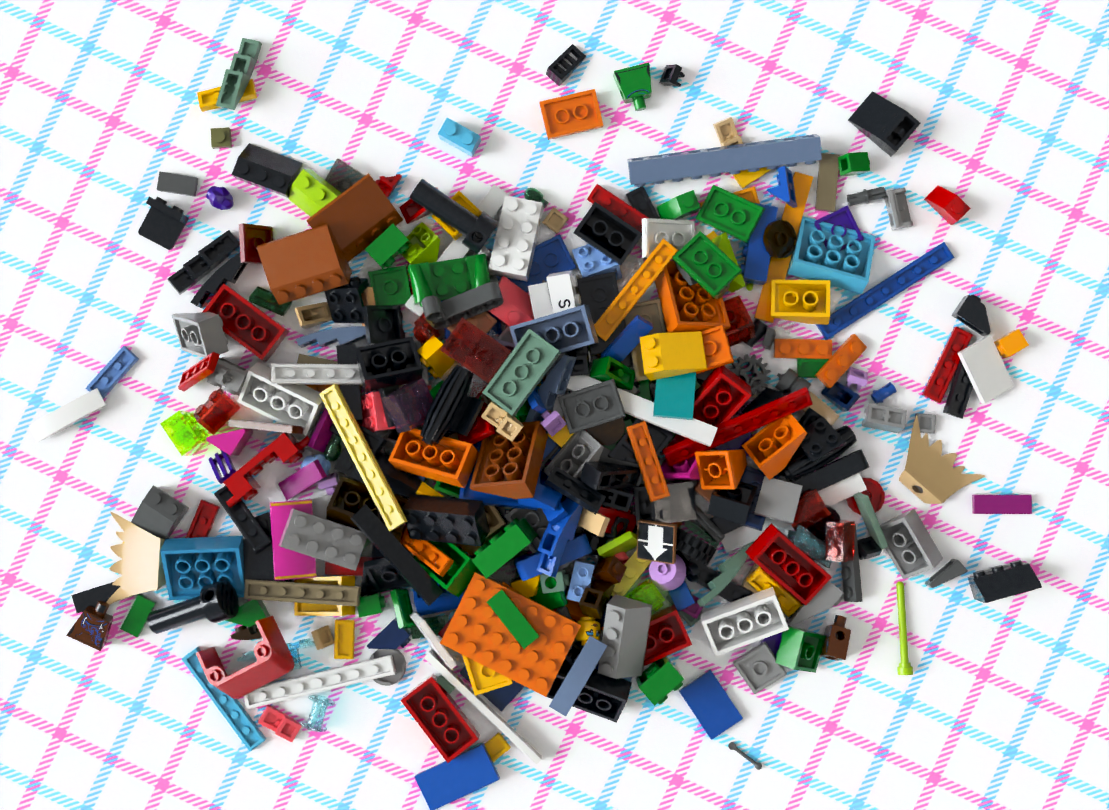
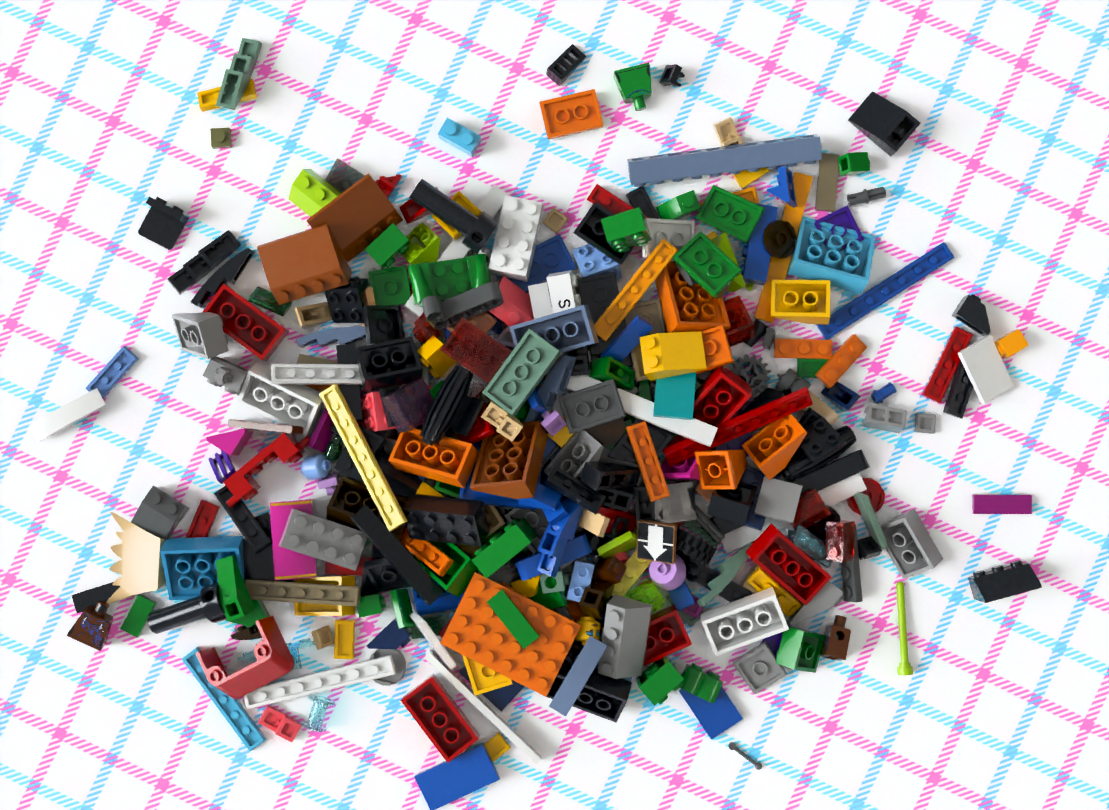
dark grey tile [156,171,199,197] -> none
clear neon green brick [160,410,210,456] -> none
red tile [178,352,220,392] -> none
clear red brick [193,387,241,435] -> none
dark purple rock [206,186,234,210] -> none
black slope [231,143,303,198] -> none
dark red tile [238,223,273,265] -> none
magenta tile [278,459,327,500] -> none
sand green tile [436,675,455,694] -> none
clear green cylinder [524,187,549,209] -> none
lavender tile [846,367,868,391] -> none
light grey hinge [884,187,913,231] -> none
tan piece [899,415,985,504] -> none
red slope [924,185,971,225] -> none
dark grey slope [925,559,968,588] -> none
none -> green slope [216,555,255,621]
none -> green brick [601,207,652,253]
none -> green brick [680,663,723,704]

